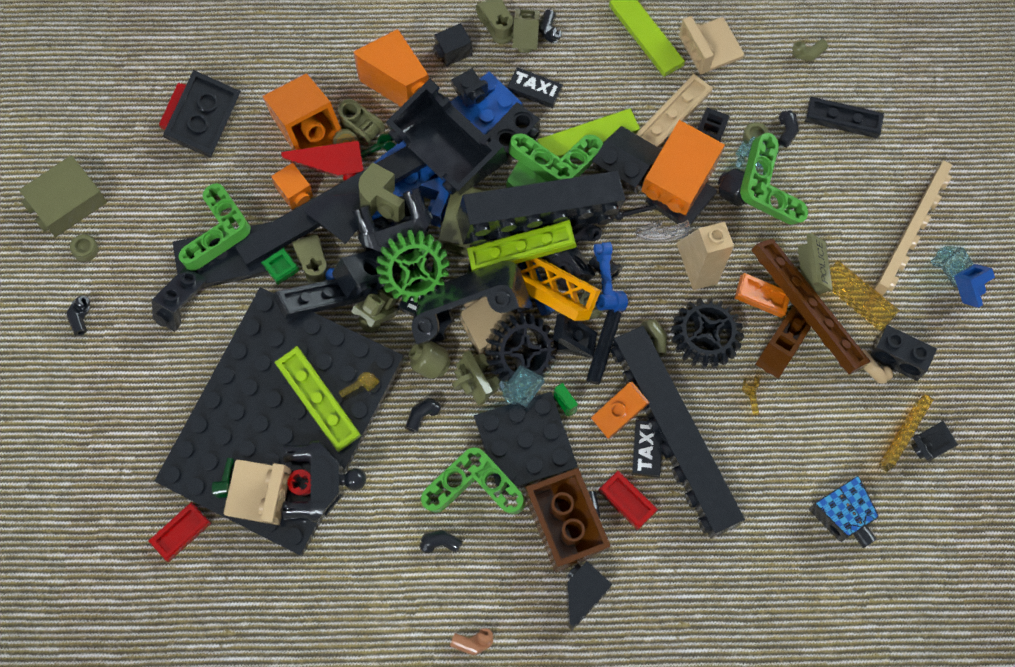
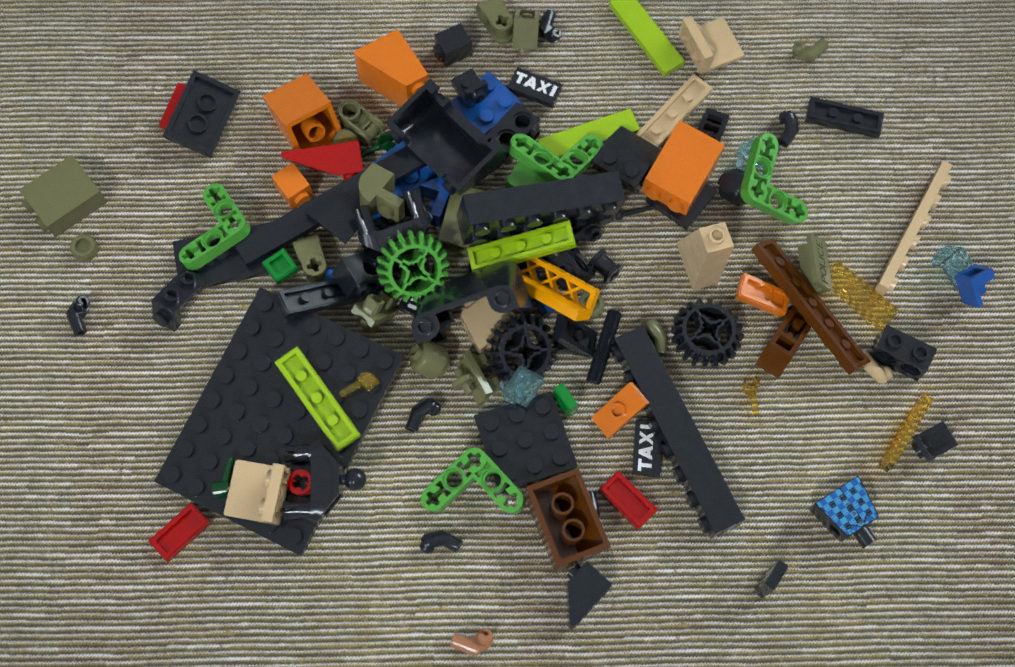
blue brick [594,242,628,312] -> none
clear slope [636,220,693,242] -> none
olive tile [743,122,769,148] -> none
none -> black tile [753,560,788,598]

